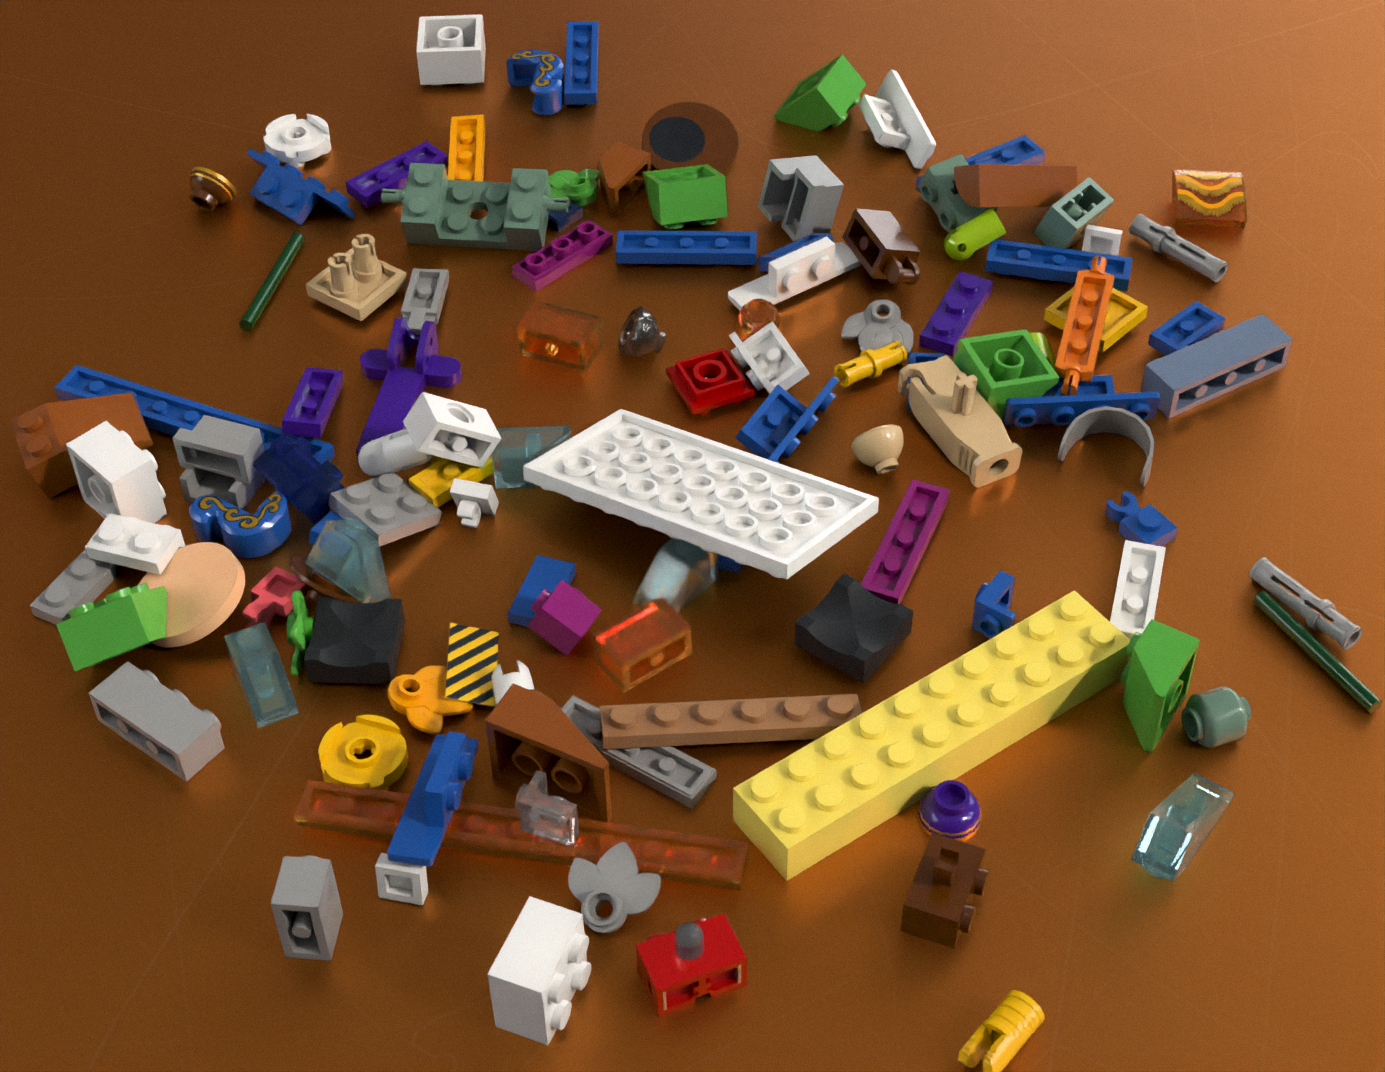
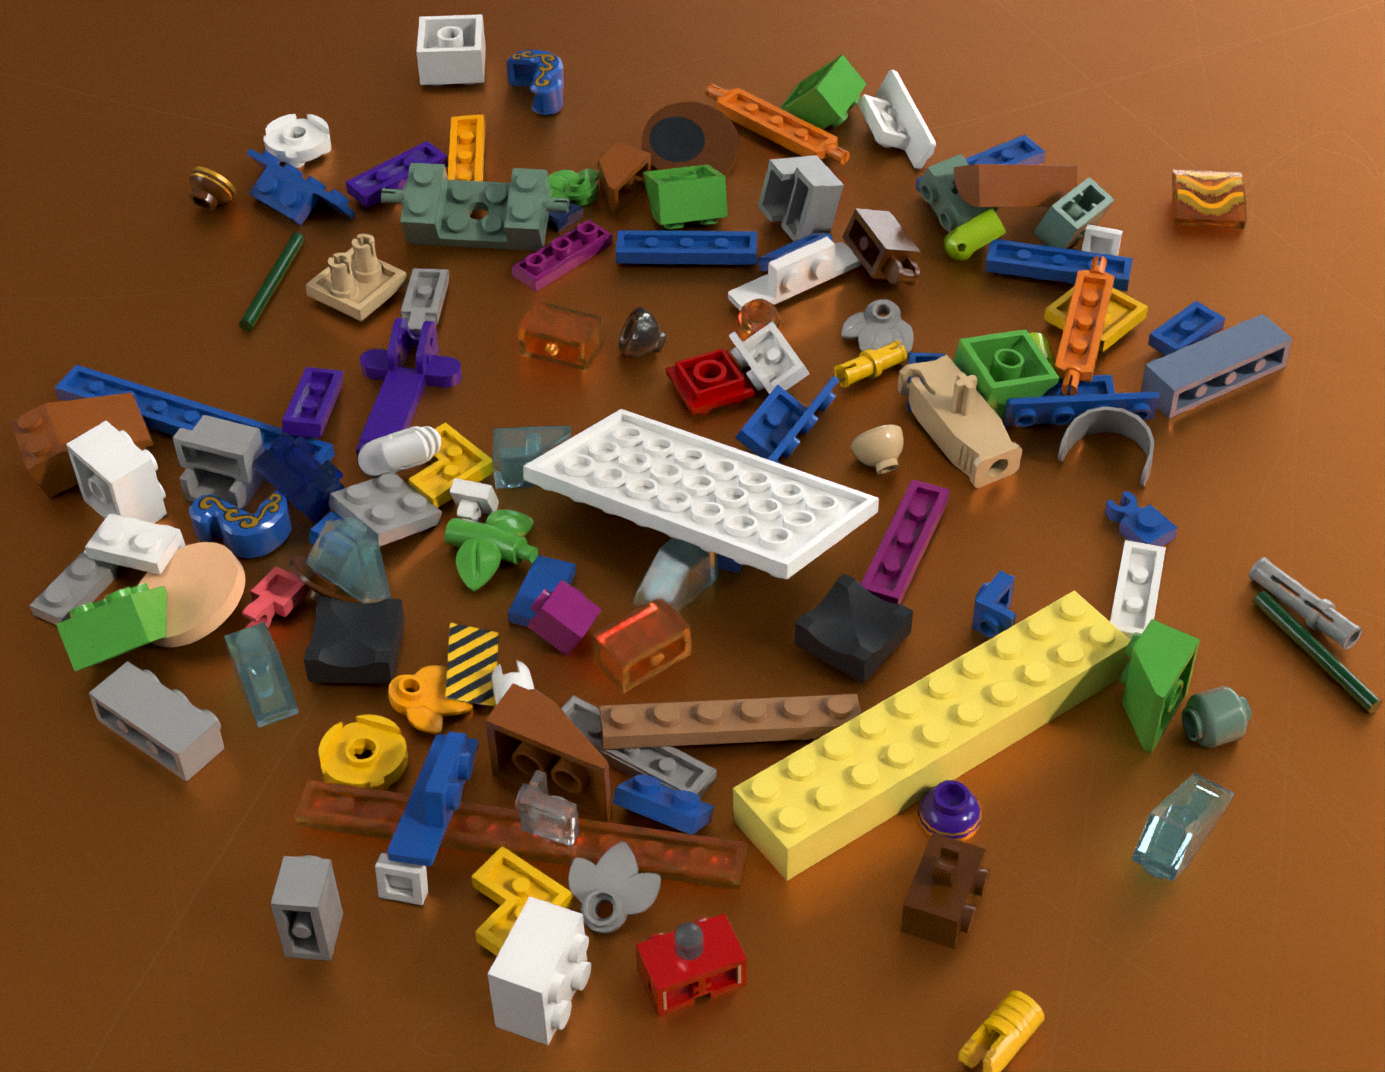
bright green plate [287,590,315,675] -> none
white brick [403,392,502,468] -> none
blue plate [564,21,599,106] -> none
dark purple plate [919,272,993,356] -> none
light grey pin [1129,214,1228,283] -> none
none -> bright green plant [444,509,538,592]
none -> yellow plate [471,846,573,956]
none -> blue plate [613,775,714,835]
none -> orange plate [706,83,850,165]

